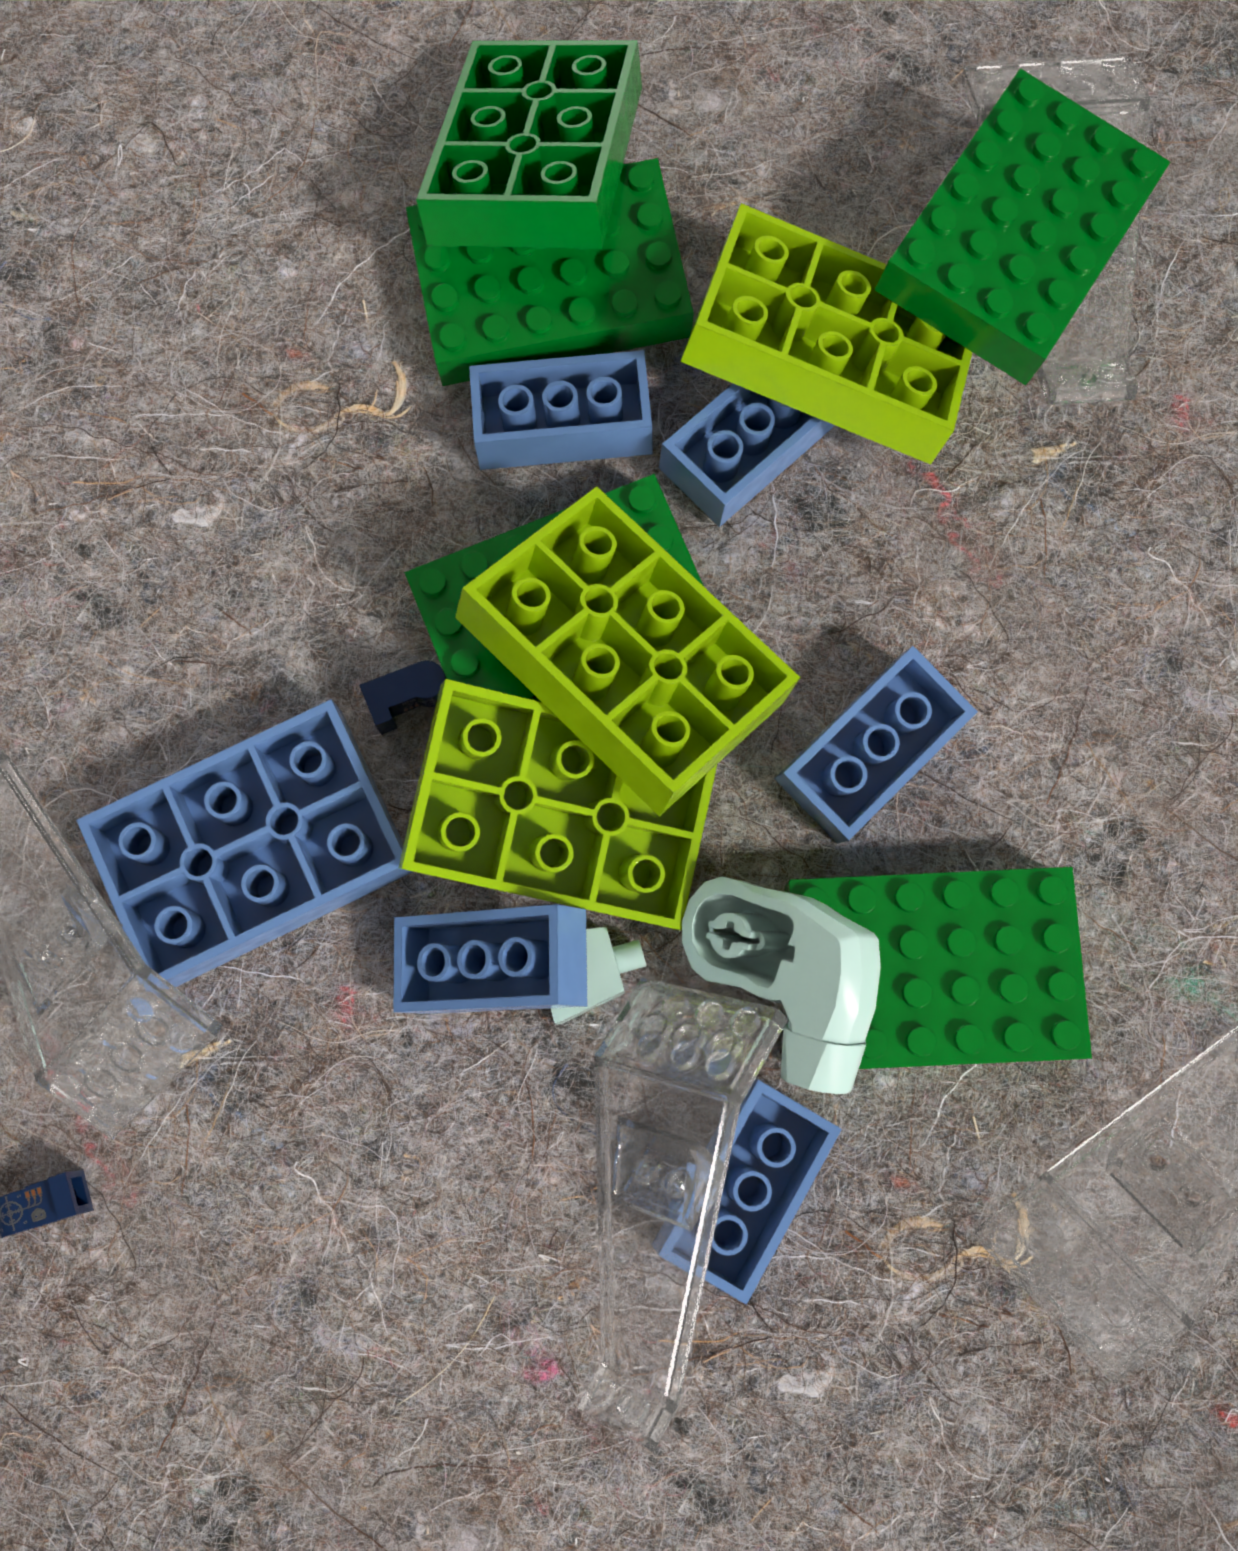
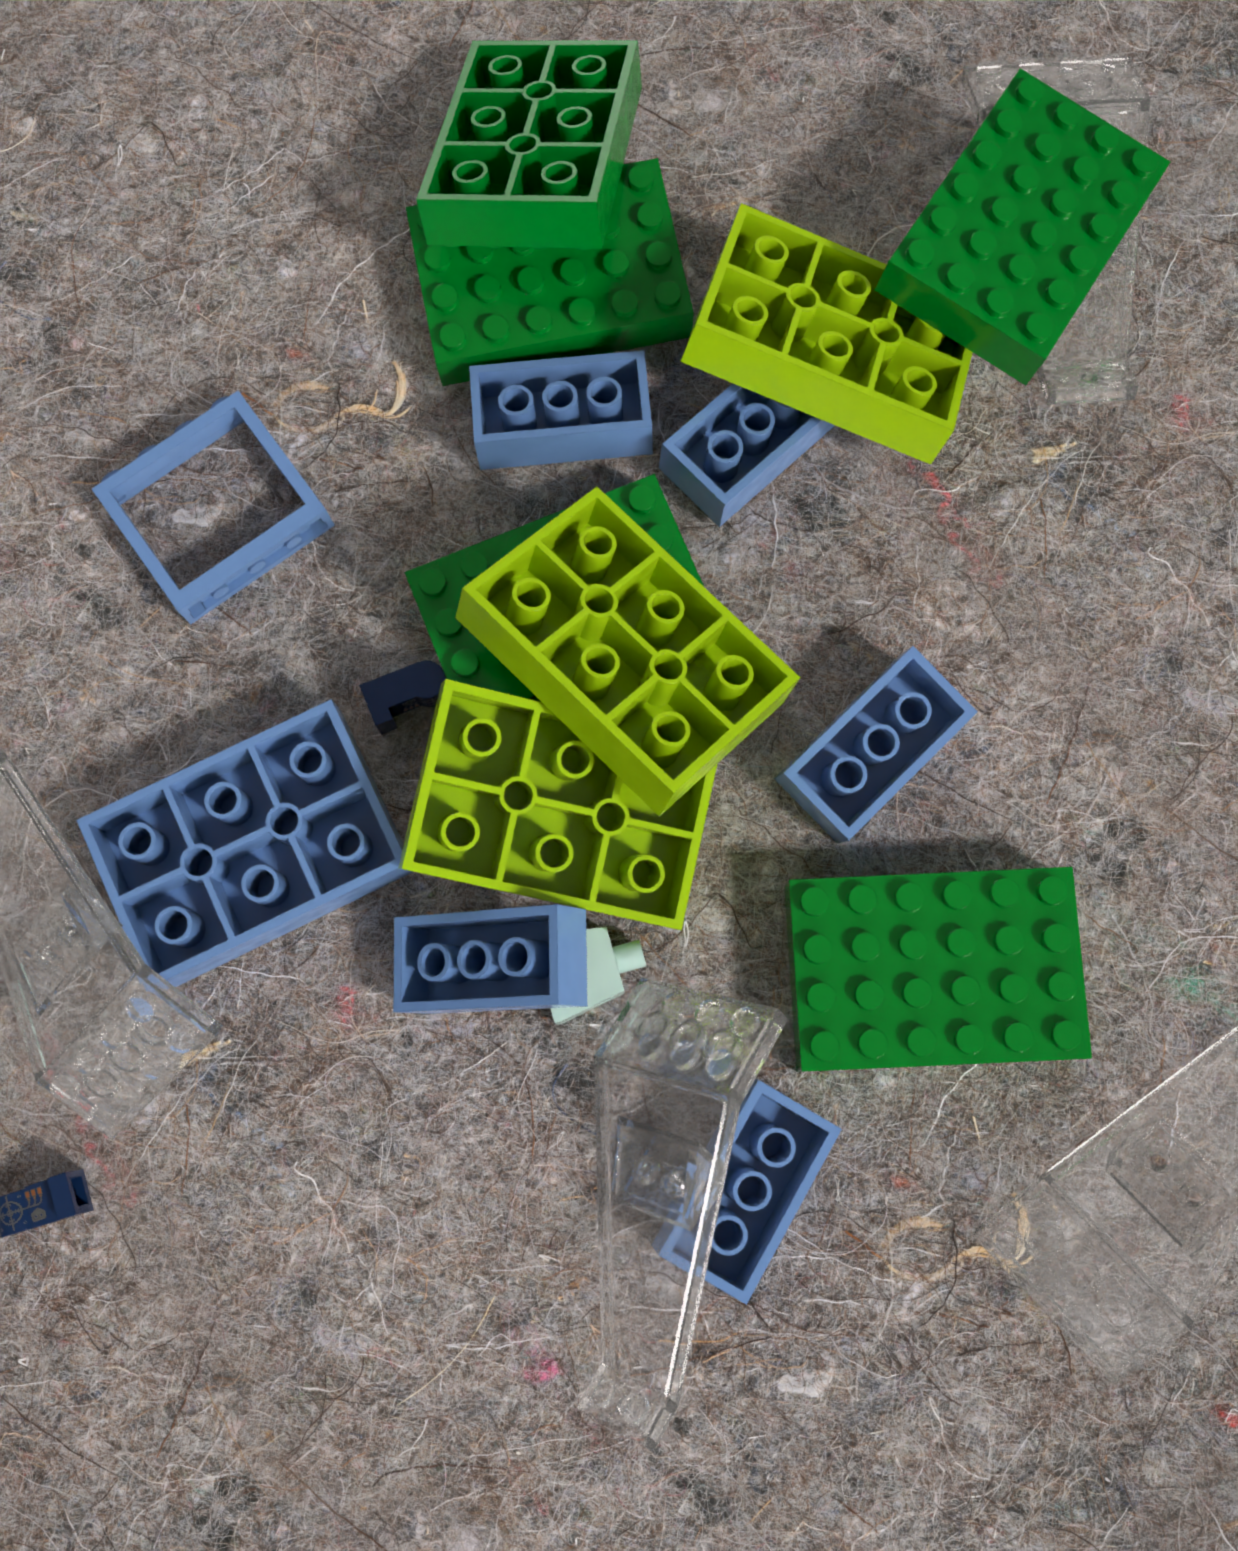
light aqua piece [682,876,881,1094] -> none
none -> medium blue window [92,391,335,624]

